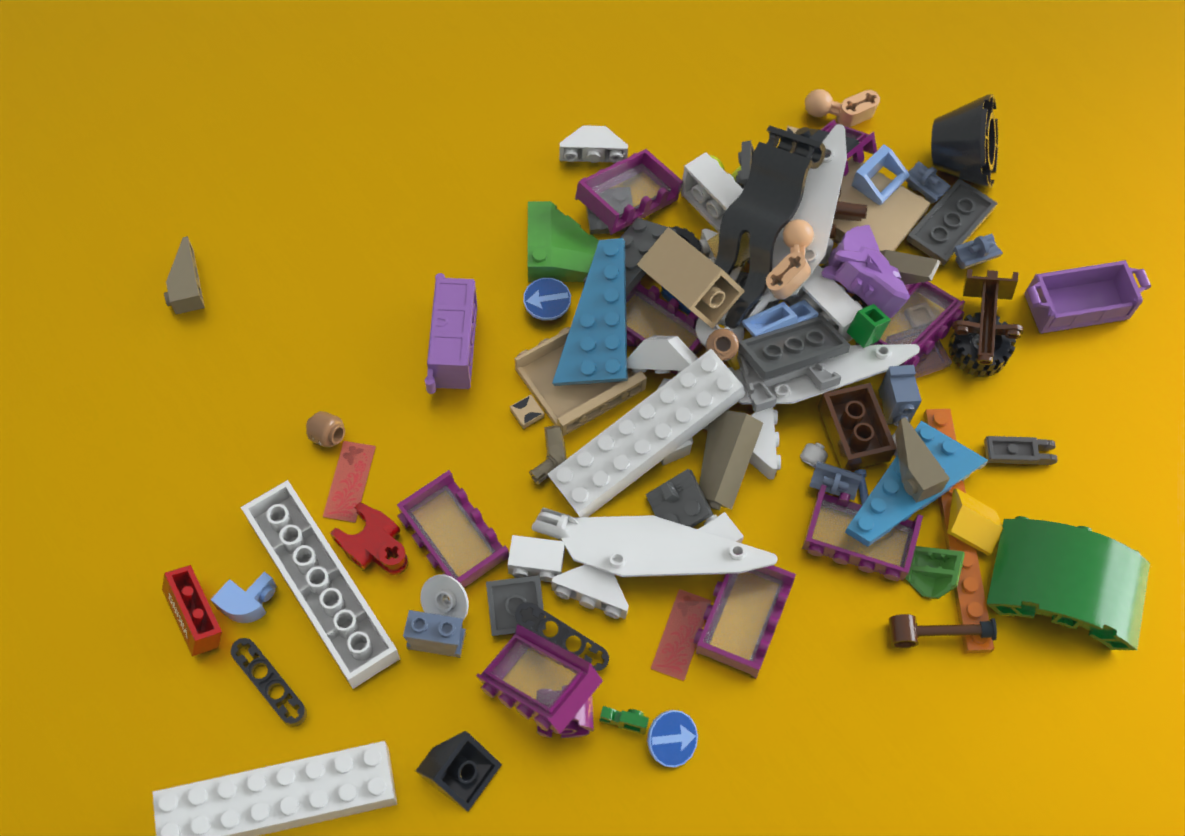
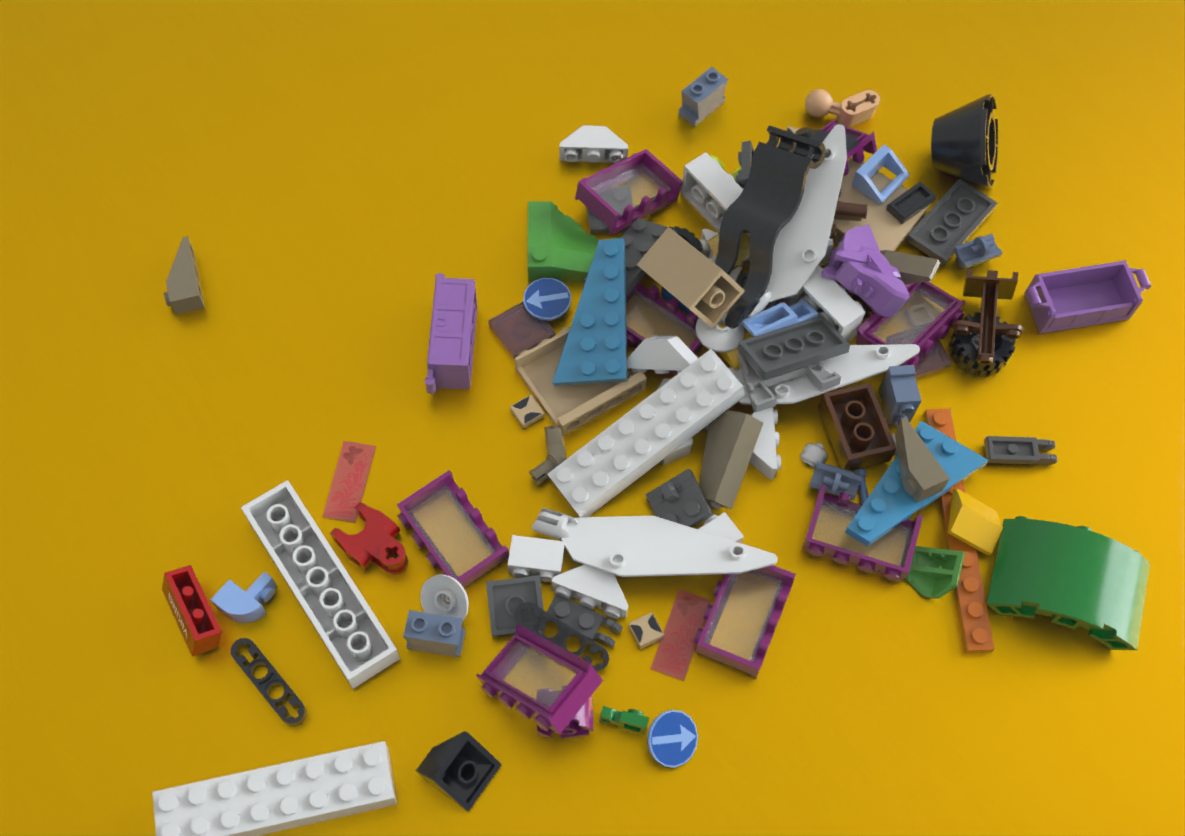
medium nougat head [306,411,345,448] -> none
medium nougat head [705,329,739,362] -> none
light nougat beam [766,219,814,300] -> none
green brick [847,304,891,348] -> none
reddish brown piece [889,614,997,648] -> none
sand blue hips [905,161,950,204] -> none
none -> tile [488,301,555,360]
none -> dark grey hinge [544,594,623,648]
none -> tan tile [628,612,665,649]
none -> sand blue hips [679,67,728,127]
none -> black tile [886,181,937,225]

